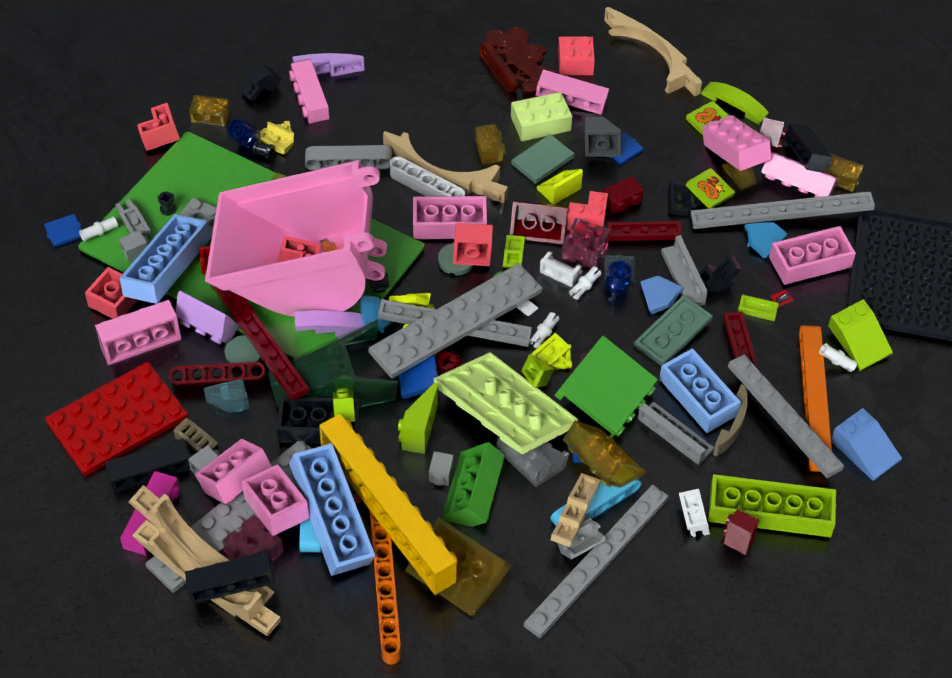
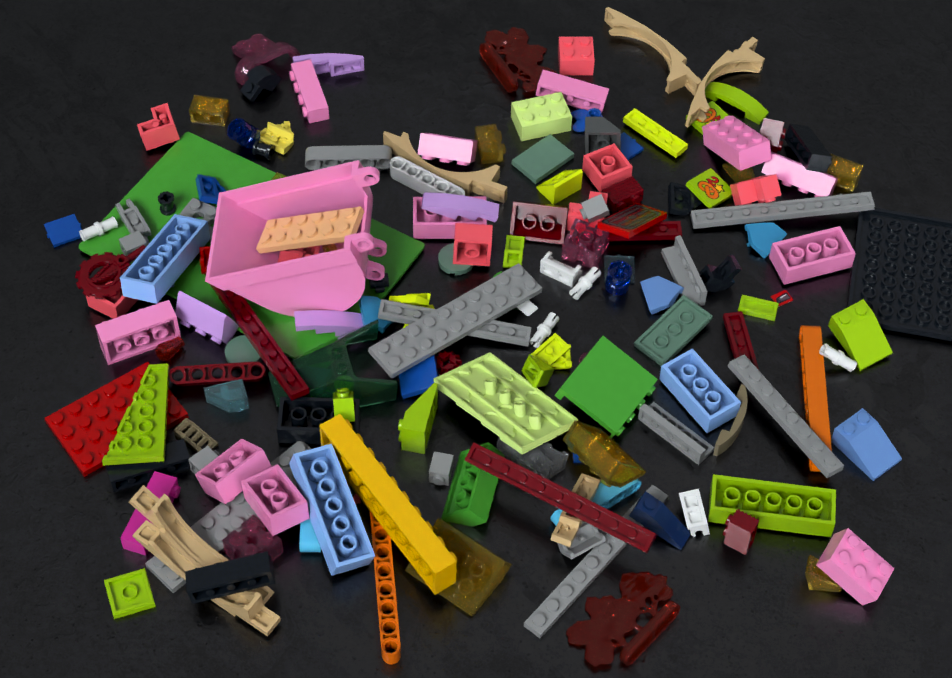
none -> dark red bar [75,245,146,299]
none -> lime wing [102,363,169,466]
none -> lime tile [104,568,156,619]
none -> clear red cone [155,336,185,361]
none -> blue wing [195,174,226,204]
none -> clear pink piece [231,34,300,85]
none -> light nougat plate [256,206,365,254]
none -> brick [417,132,478,166]
none -> lavender slope [421,192,499,222]
none -> dark red plate [464,443,657,553]
none -> clear red plant [566,571,680,667]
none -> blue plate [571,108,603,132]
none -> light grey brick [580,194,610,224]
none -> coral brick [582,143,633,192]
none -> tile [597,203,667,239]
none -> neon yellow plate [623,108,688,158]
none -> dark blue slope [629,491,691,550]
none -> tan slope [685,37,765,128]
none -> coral brick [730,174,781,206]
none -> clear yellow slope [805,555,842,592]
none -> bright pink brick [816,528,894,605]

